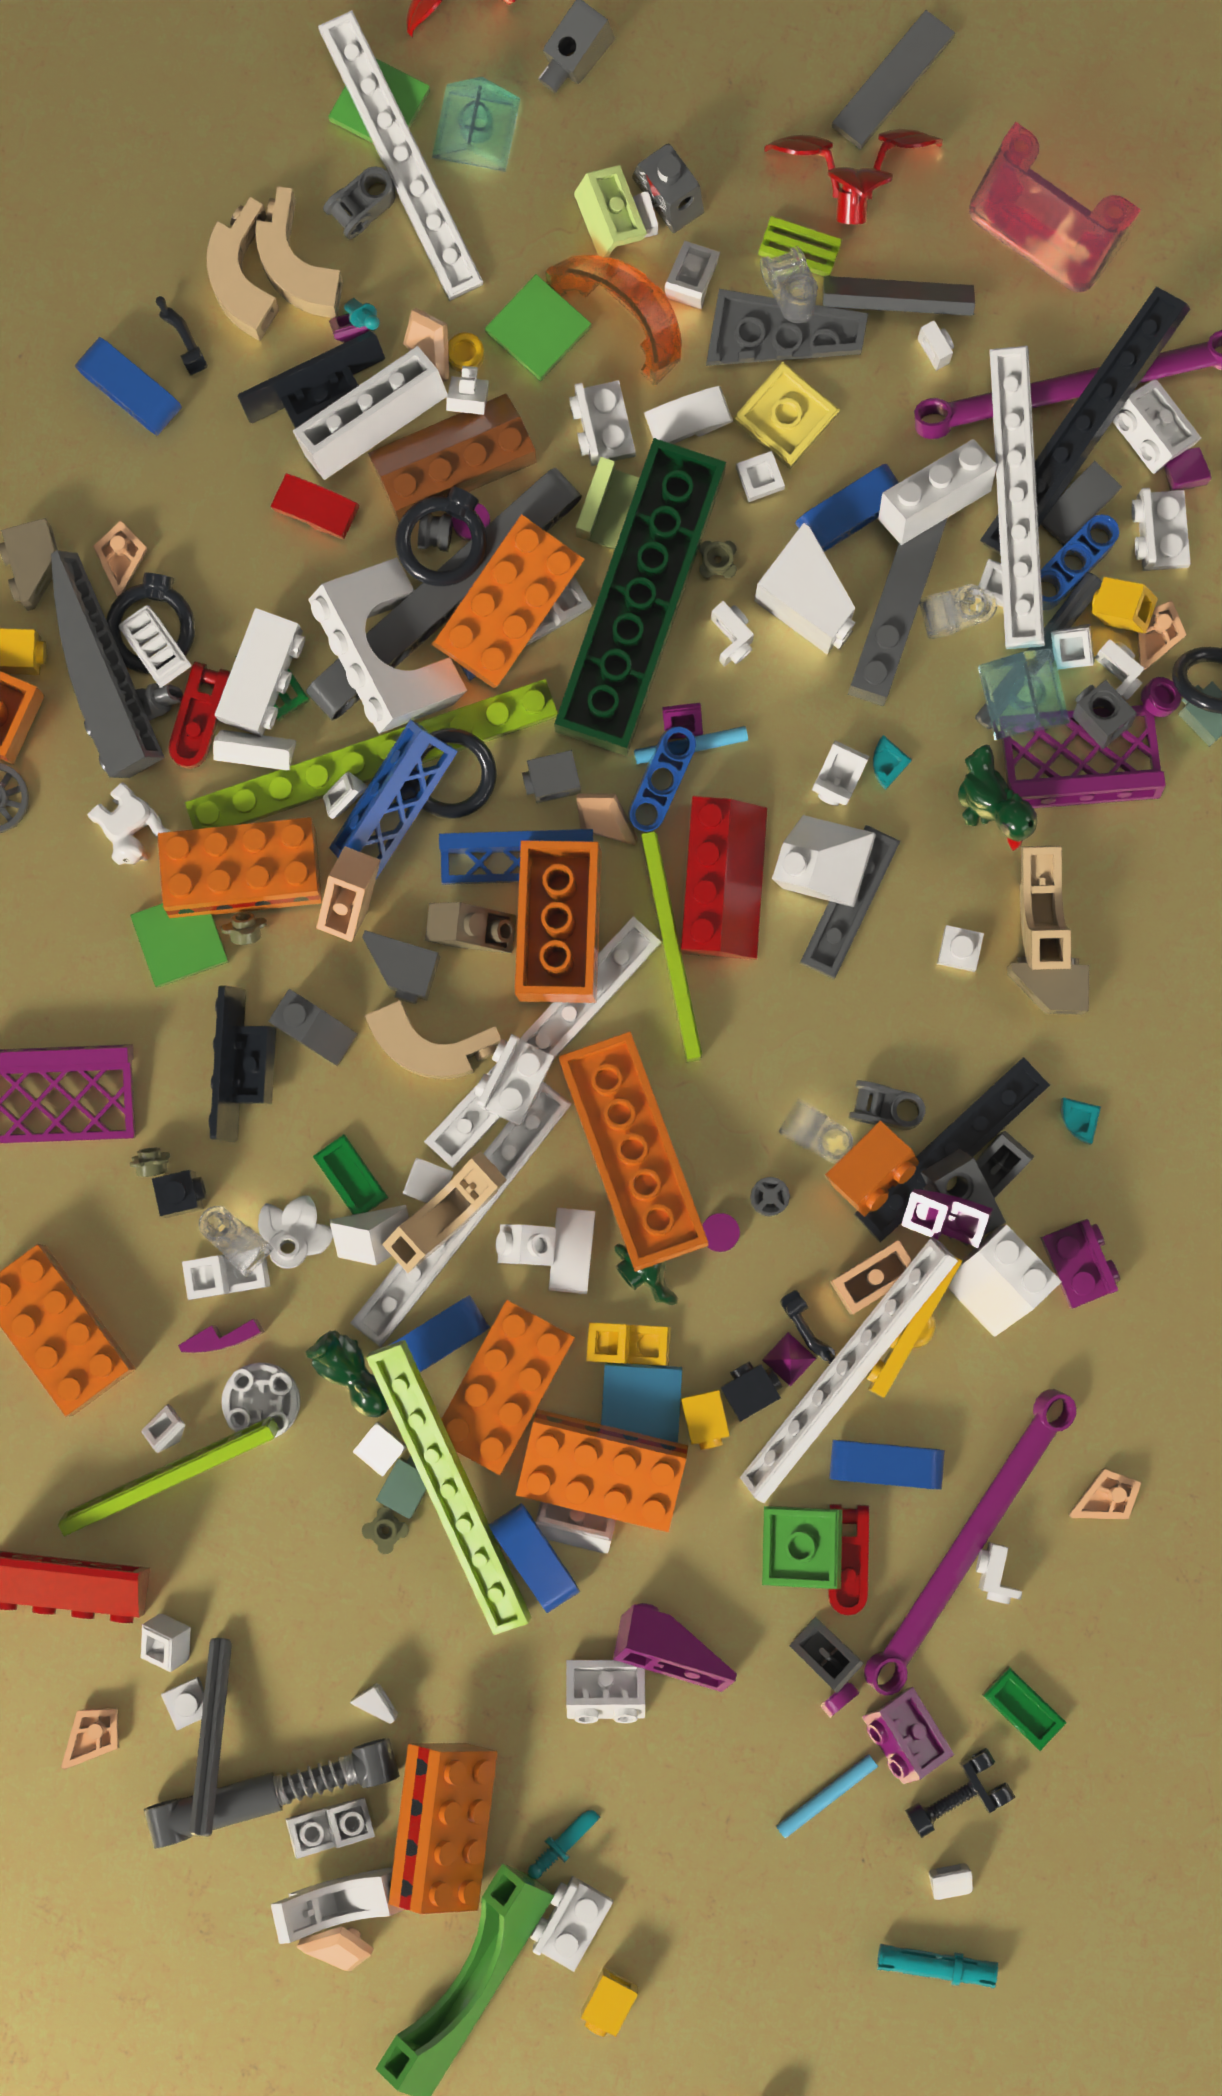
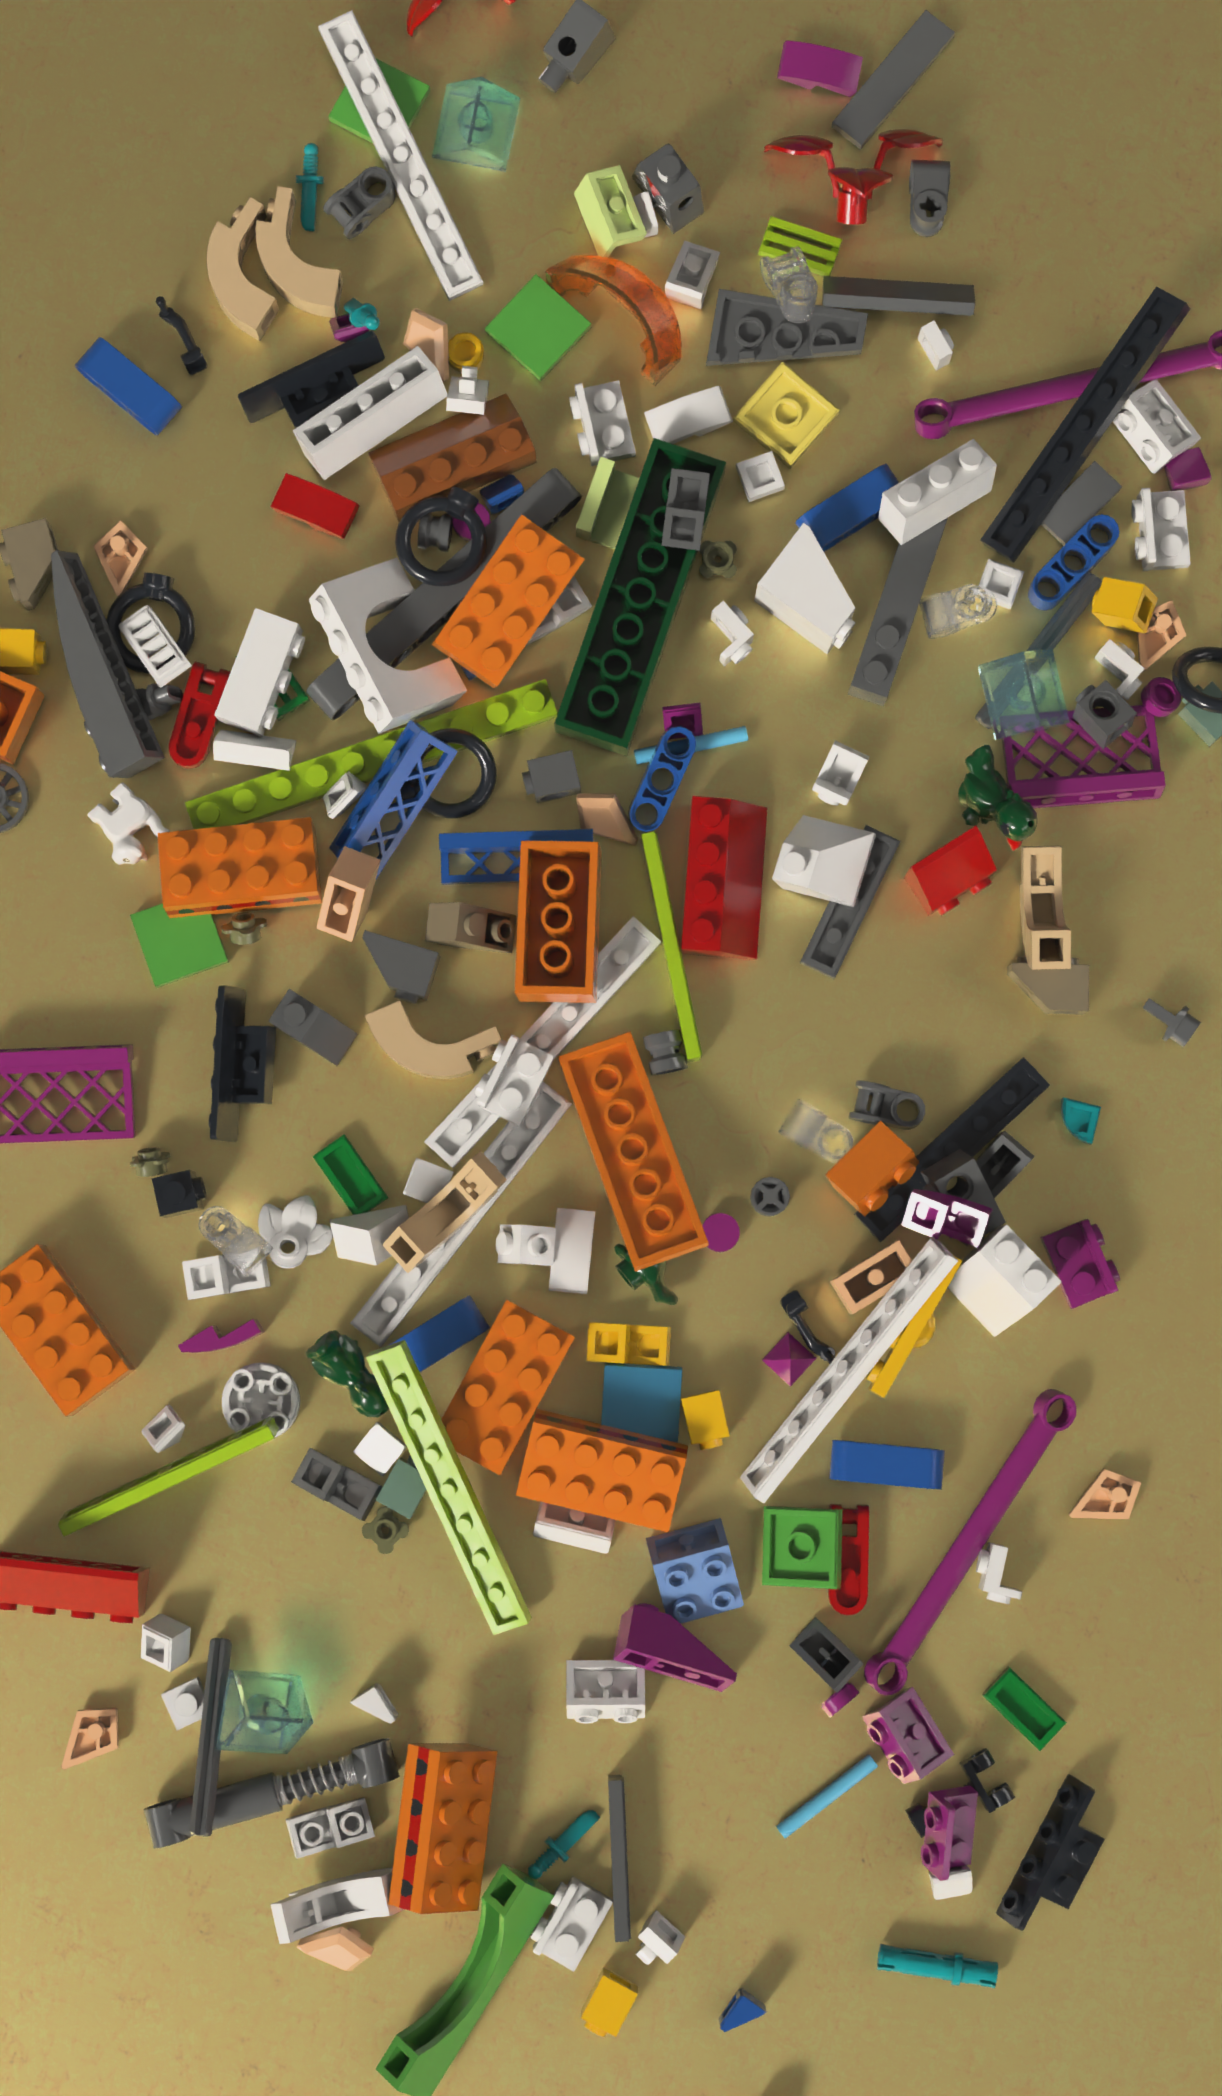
blue beam [488,1503,580,1613] -> none
black brick [720,1361,783,1422] -> none
teal tile [873,735,912,790] -> none
white plate [937,925,984,972] -> none
clear pink windscreen [969,122,1141,292] -> none
white tile [990,346,1045,649] -> none
white slope [1051,624,1094,670] -> none
none -> clear light blue slope [216,1669,314,1754]
none -> dark grey slope [291,1448,383,1521]
none -> teal piece [296,143,324,231]
none -> blue slope [480,474,524,515]
none -> dark grey tile [608,1775,631,1942]
none -> white tile [636,1910,685,1965]
none -> dark grey wheel [643,1030,688,1075]
none -> medium blue bracket [646,1518,744,1624]
none -> dark grey slope [661,468,710,551]
none -> blue slope [719,1988,767,2032]
none -> magenta slope [777,40,863,97]
none -> red slope [904,826,997,916]
none -> dark grey piece [909,159,950,237]
none -> magenta bracket [921,1786,978,1881]
none -> black bracket [996,1774,1105,1931]
none -> dark grey piece [1143,998,1201,1047]

